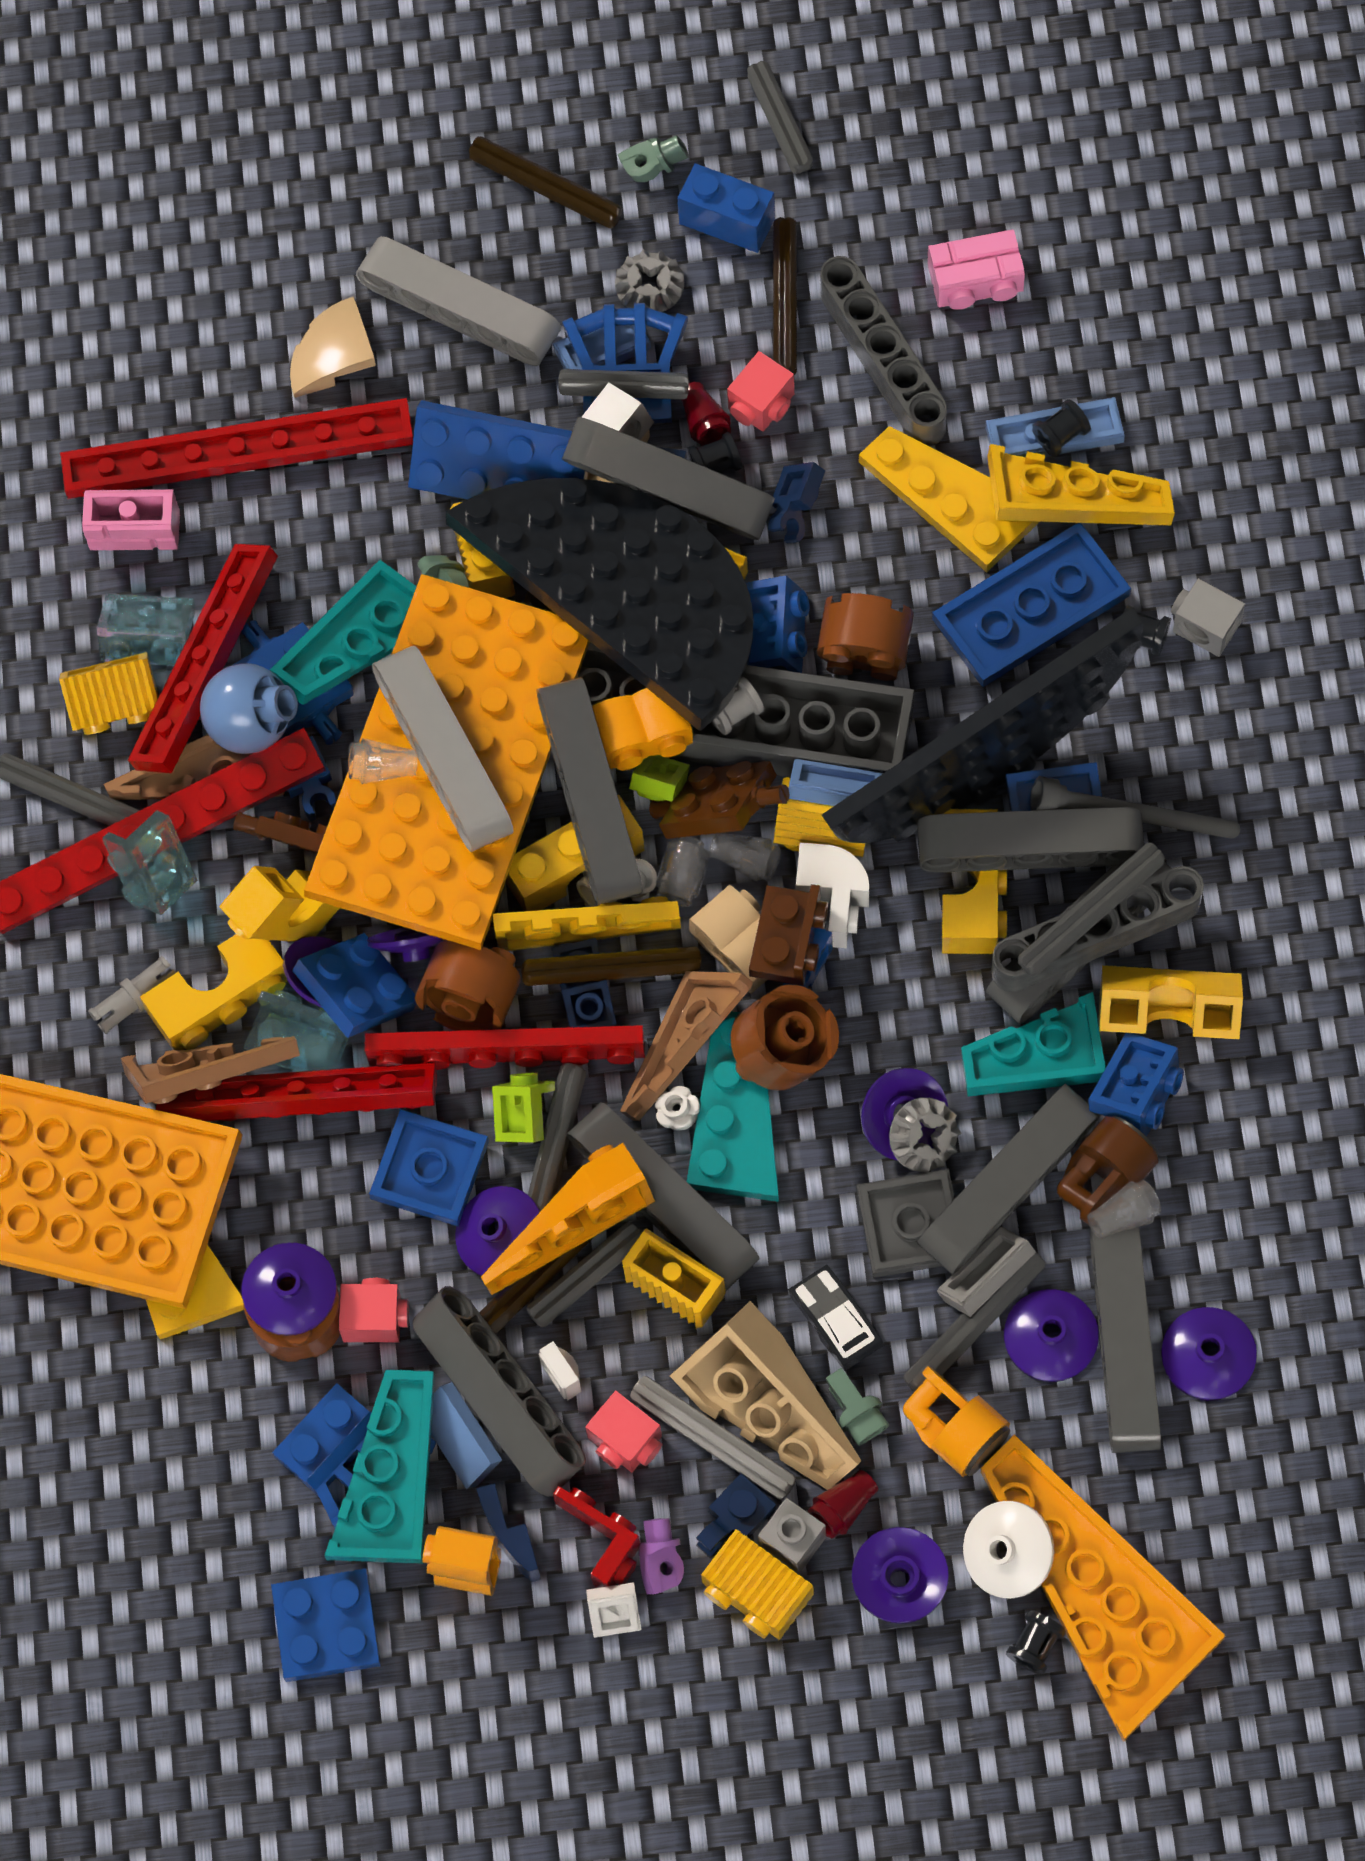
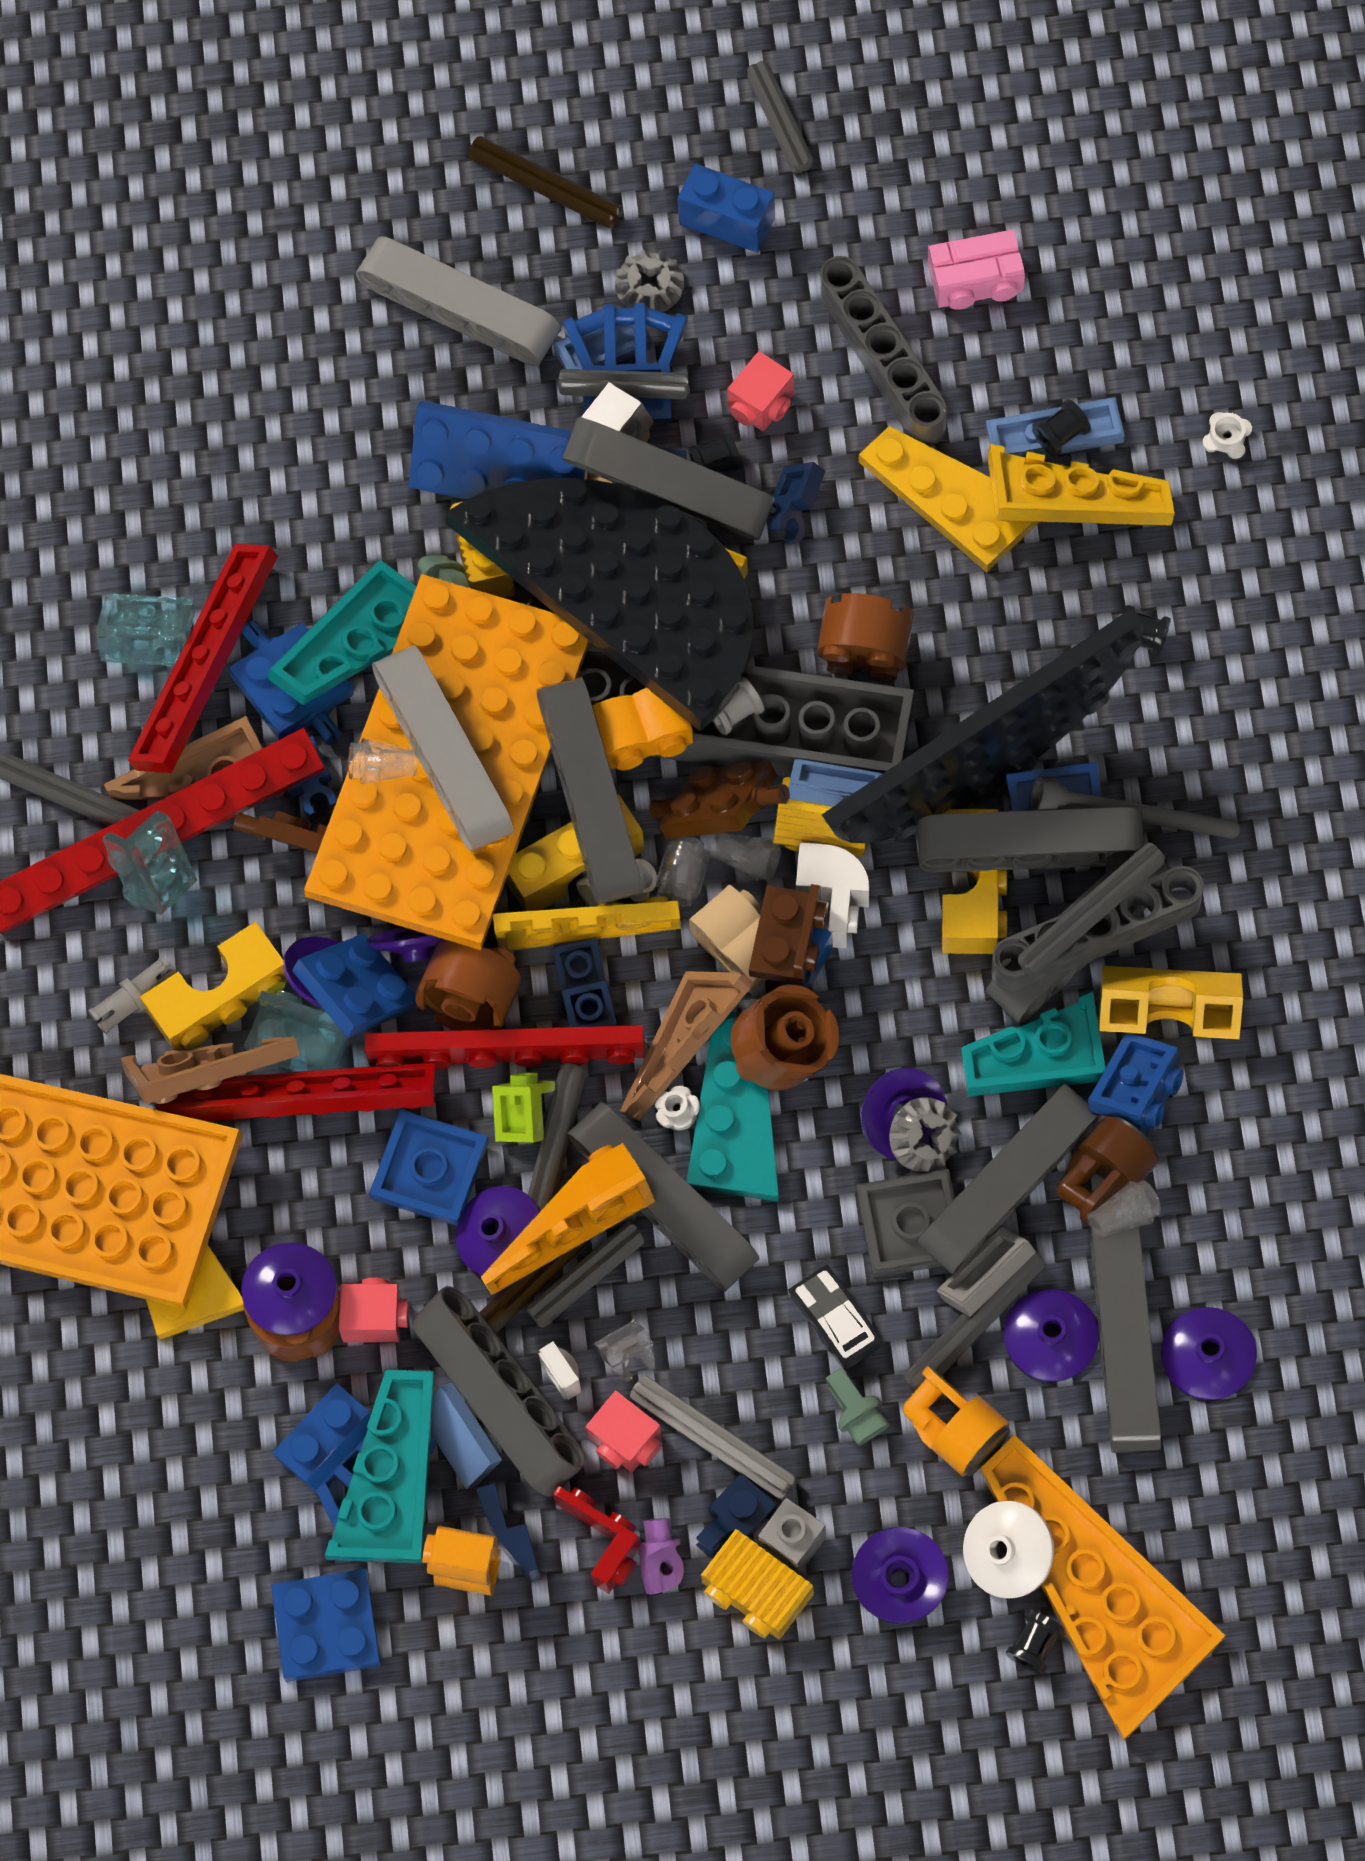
yellow brick [59,652,159,735] -> none
red plate [60,398,413,499] -> none
bright pink brick [82,489,180,551] -> none
medium blue brick [200,663,298,754] -> none
yellow arch [219,866,340,942] -> none
tan brick [290,296,376,398] -> none
dark brown axle [521,946,702,986] -> none
white tile [586,1582,641,1638] -> none
sand green piece [617,135,689,182] -> none
yellow brick [622,1228,726,1329] -> none
lime bracket [629,755,690,802] -> none
tan wedge [670,1301,861,1490] -> none
dark red cone [681,382,731,446] -> none
blue bracket [745,575,810,673] -> none
dark brown axle [773,217,797,375] -> none
dark red cone [808,1470,879,1539] -> none
blue plate [932,523,1131,687] -> none
light grey brick [1171,578,1245,657] -> none
none -> clear tile [594,1320,655,1382]
none -> white plate [1202,412,1252,459]

